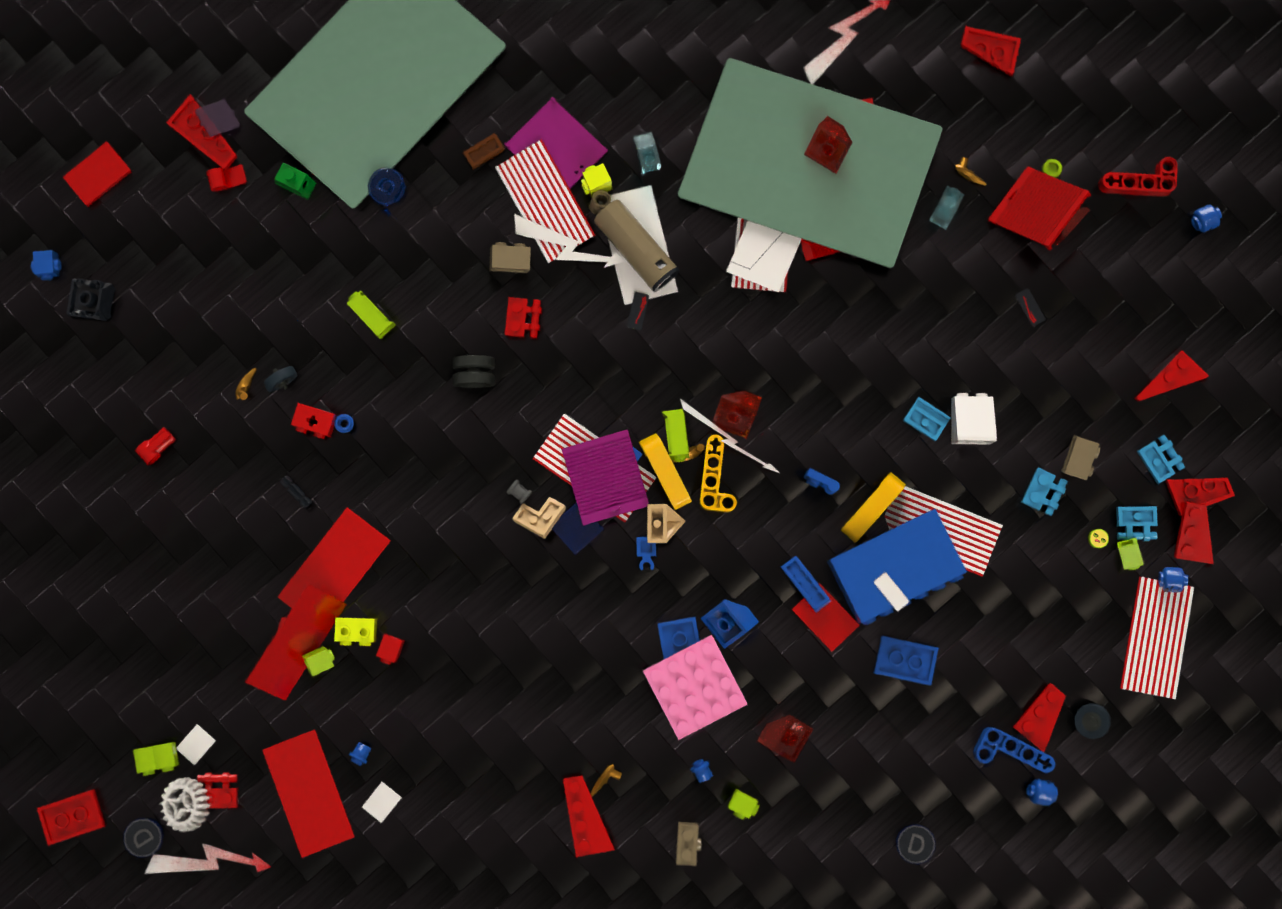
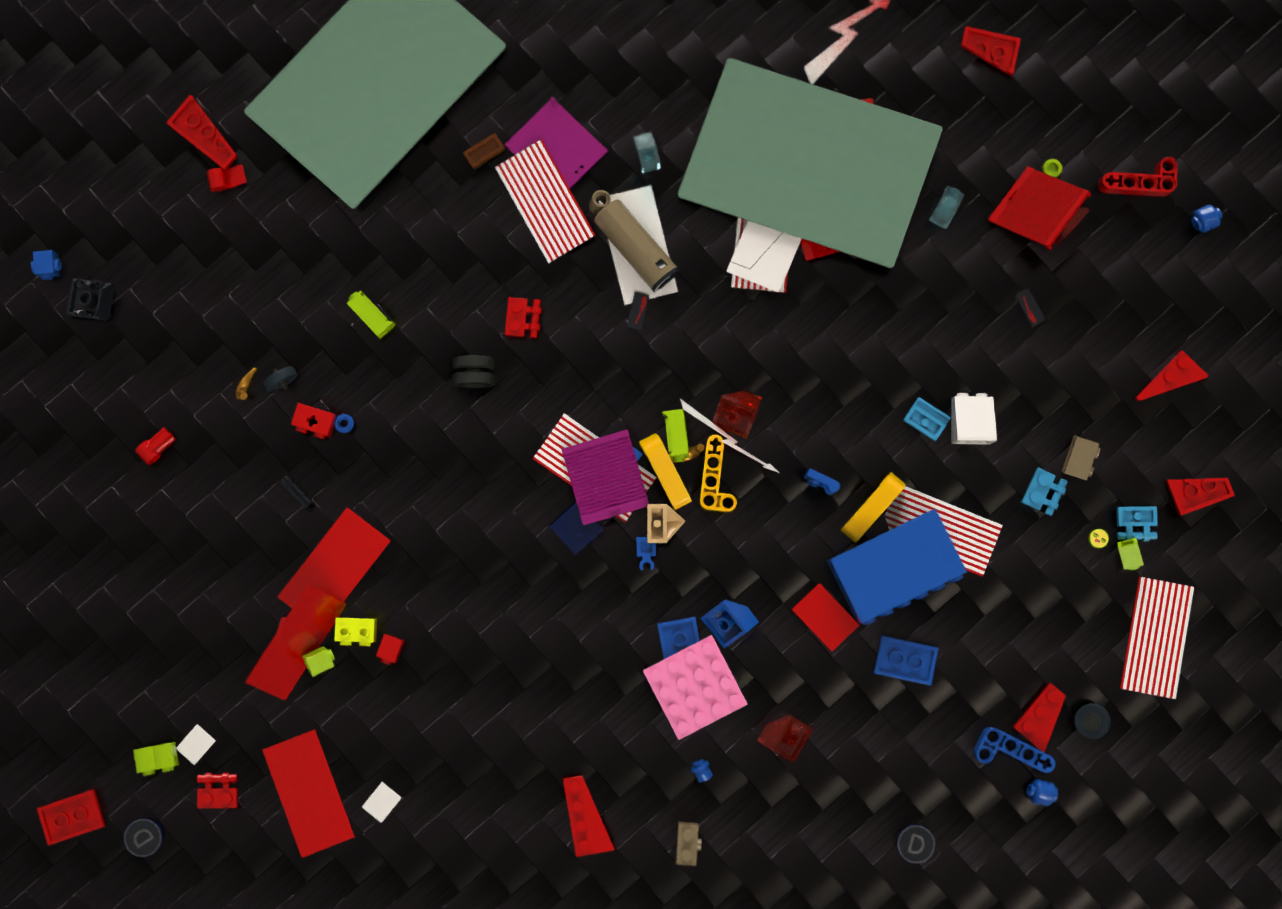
red tile [63,142,132,207] -> none
sticker [145,843,271,873] -> none
white gear [160,778,211,832] -> none
clear purple piece [195,99,240,137] -> none
green torso [274,163,316,200] -> none
blue hose [349,742,371,766] -> none
clear blue tile [368,167,405,206] -> none
dark tan brick [490,242,530,273] -> none
dark grey bush [507,480,532,505] -> none
tan plate [512,497,566,539] -> none
white sticker [514,214,625,268] -> none
neon yellow brick [581,164,612,198] -> none
pearl gold bar [591,764,622,796] -> none
lime brick [728,789,759,820] -> none
blue plate [781,556,831,612] -> none
clear red slope [804,116,853,174] -> none
white sticker [874,573,909,611] -> none
pearl gold bar [955,157,987,185] -> none
dark azure plate [1137,434,1185,484] -> none
blue head [1158,567,1188,593] -> none
red wing [1174,501,1214,564] -> none

